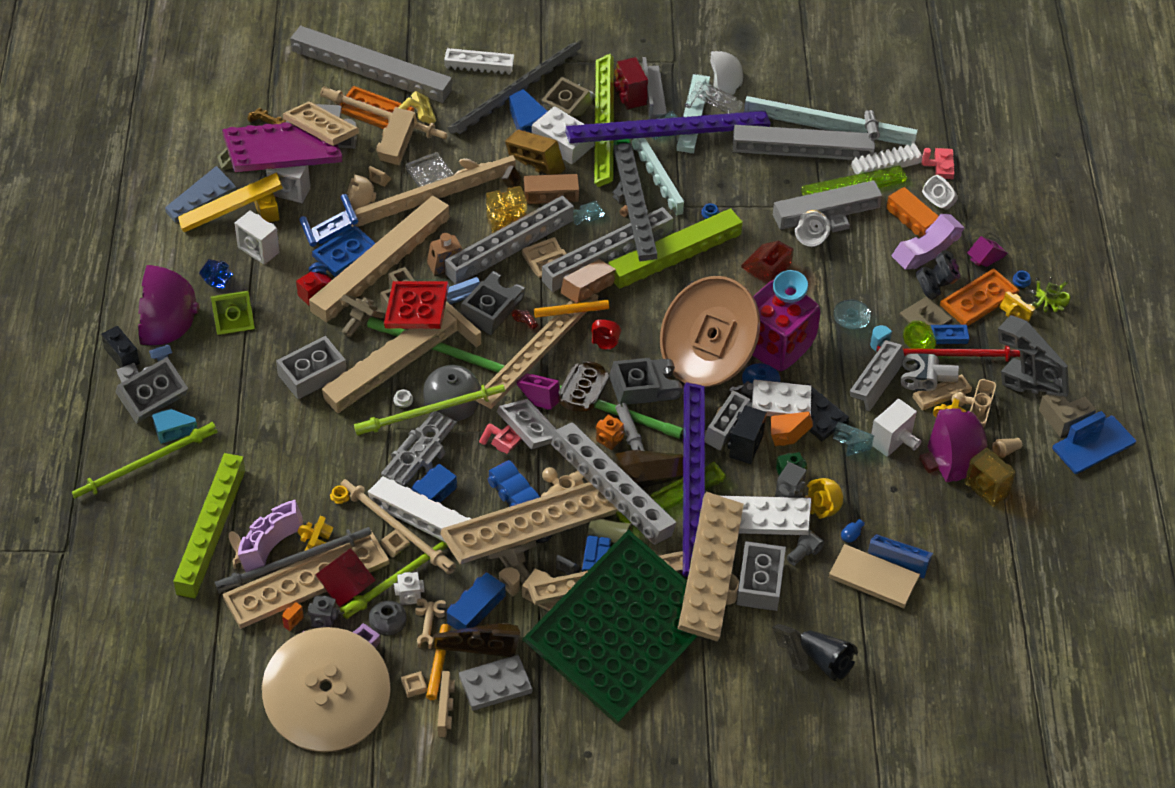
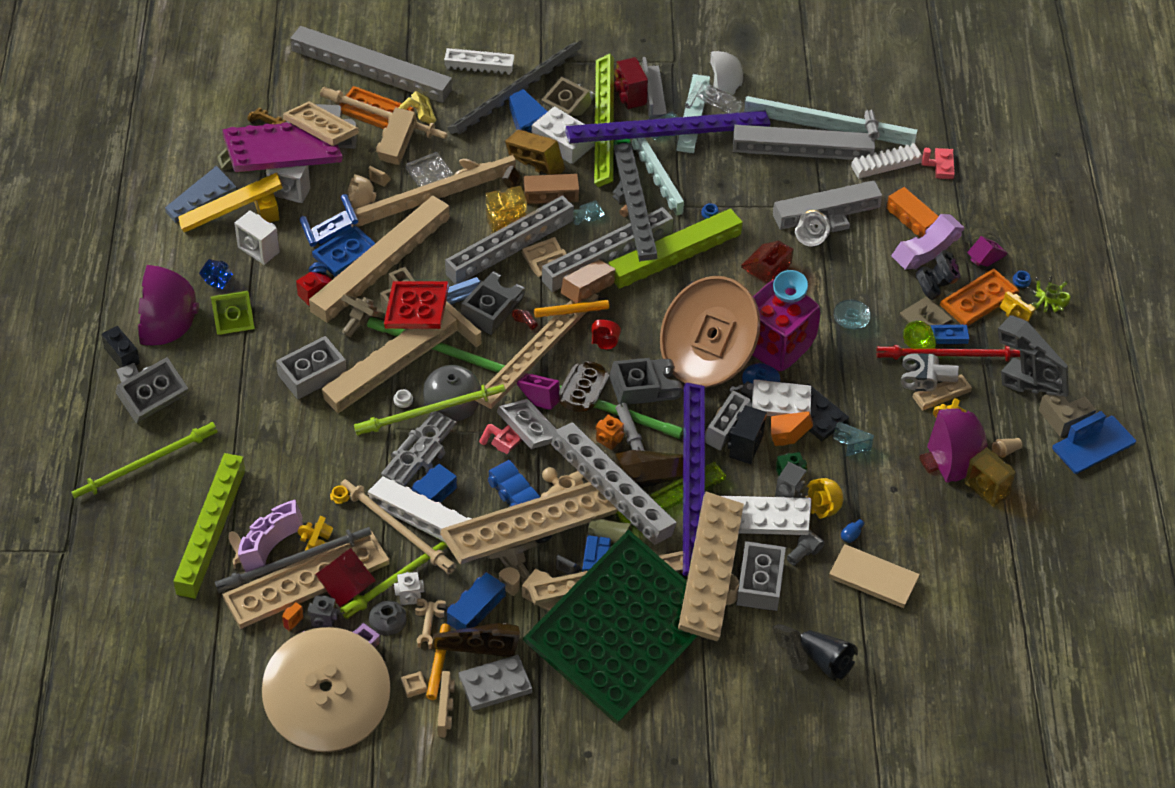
medium blue plate [149,345,172,361] -> none
dark azure slope [152,409,198,444] -> none
tan brick [381,529,410,557] -> none
medium nougat torso [427,233,462,276] -> none
clear neon green plate [801,165,907,196] -> none
light grey panel [850,340,904,411] -> none
blue slope [868,534,933,579] -> none
white brick [869,399,921,457] -> none
medium azure brick [870,325,892,351] -> none
white piece [922,175,958,210] -> none
tan piece [951,379,996,428] -> none

